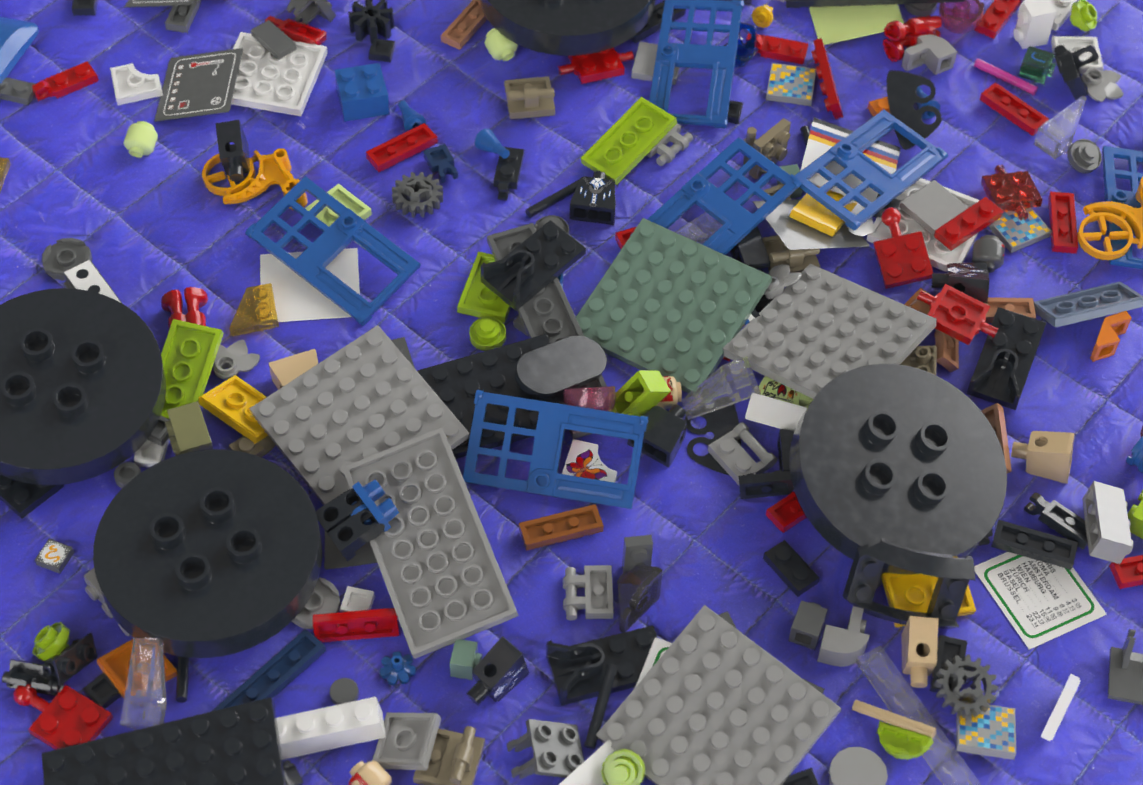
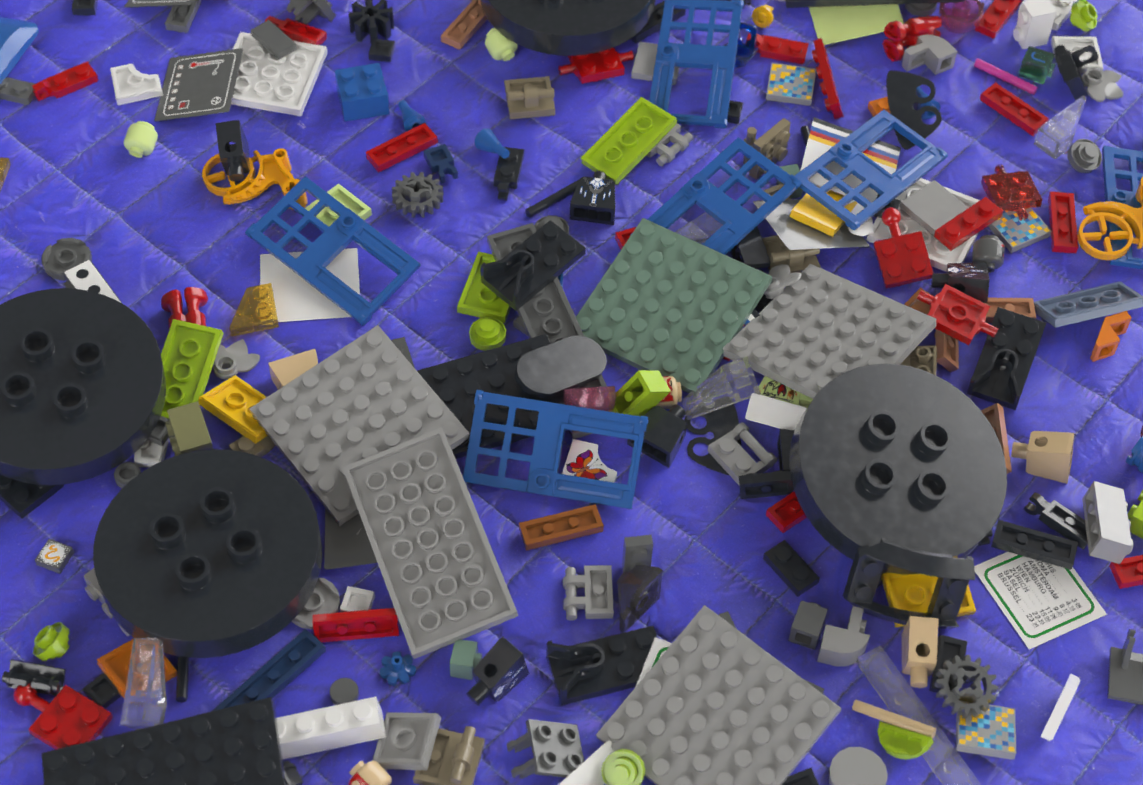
black hinge [42,633,98,686] -> none
black hips [315,479,399,562] -> none
black bar [584,664,618,749] -> none

